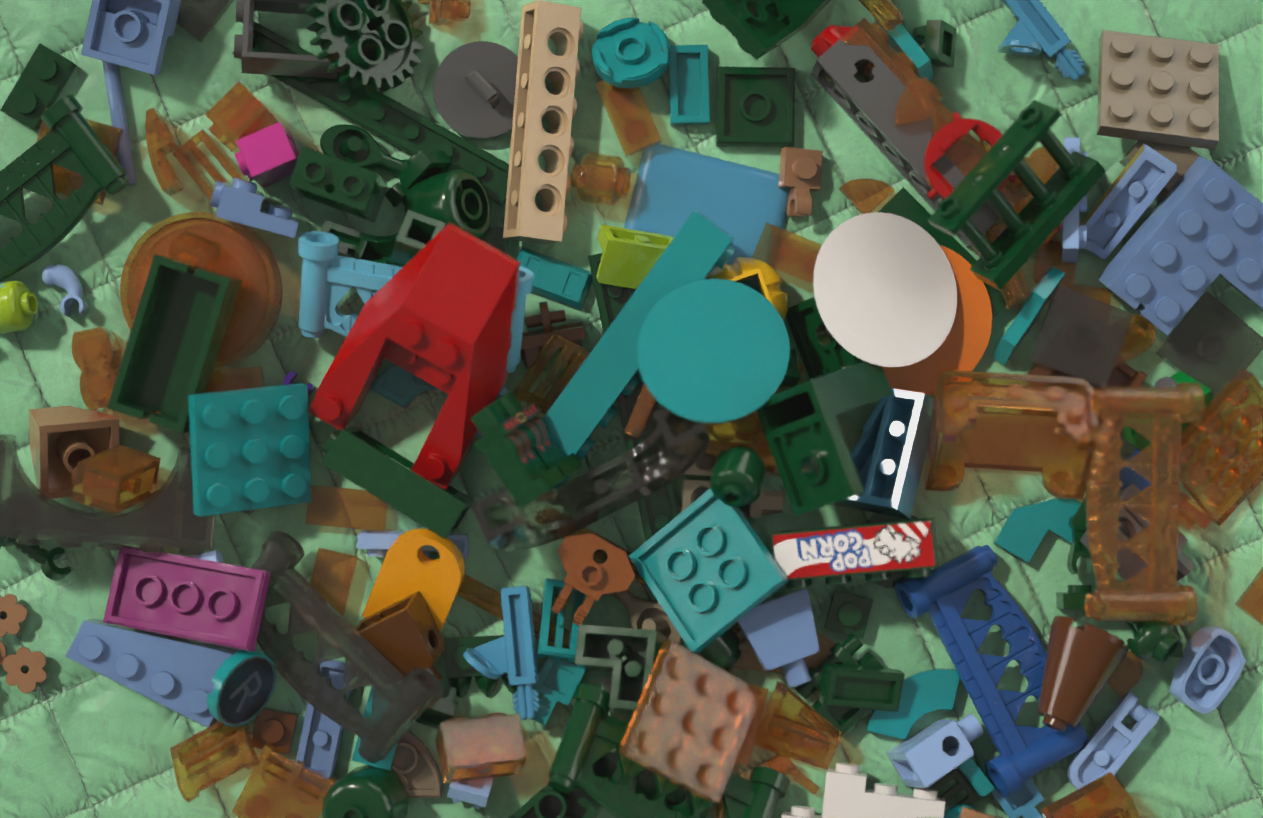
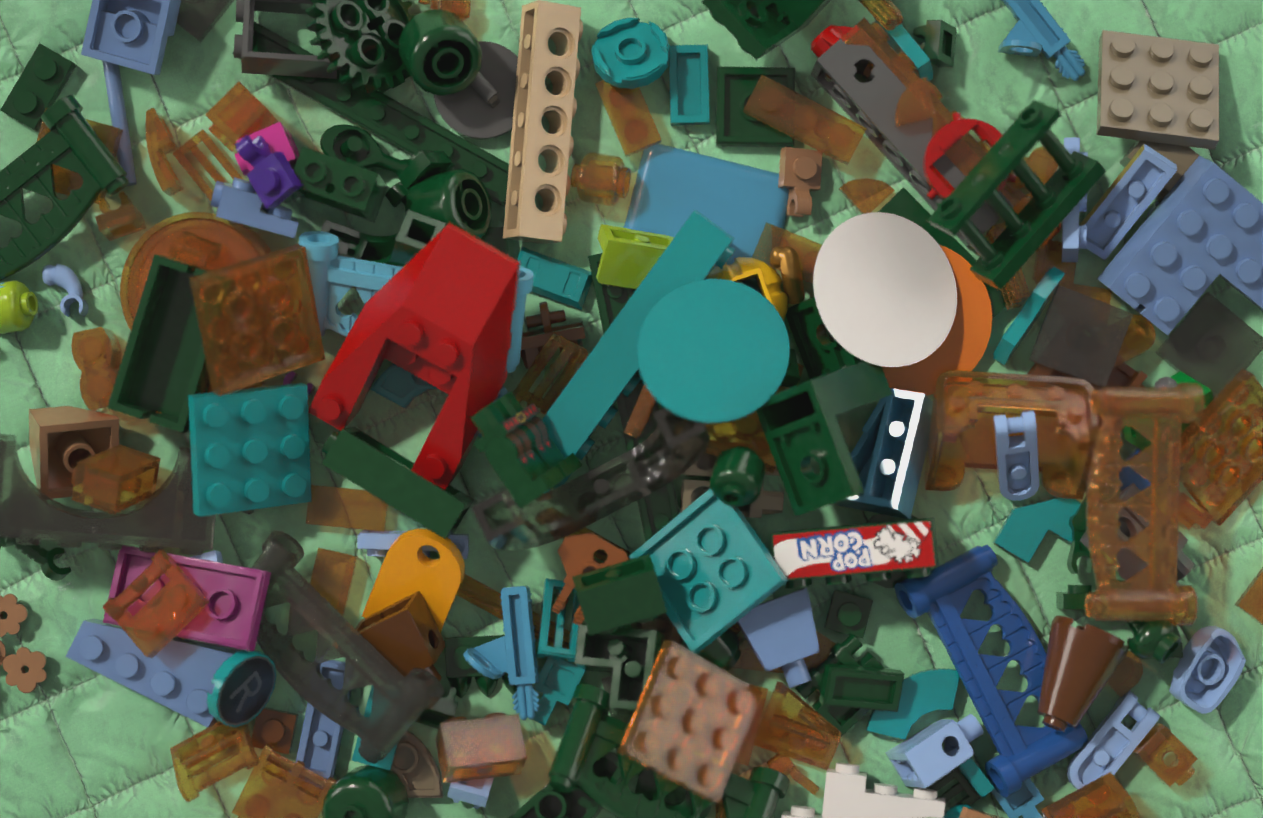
none -> clear orange tile [95,192,146,241]
none -> clear orange plate [103,550,210,658]
none -> clear orange plate [190,244,325,396]
none -> dark purple plate [235,135,302,209]
none -> dark green head [399,9,482,96]
none -> dark green brick [572,554,667,636]
none -> clear orange plate [743,75,867,165]
none -> pearl gold arm [770,246,805,304]
none -> light blue plate [993,411,1039,501]
none -> clear orange brick [1132,722,1197,787]

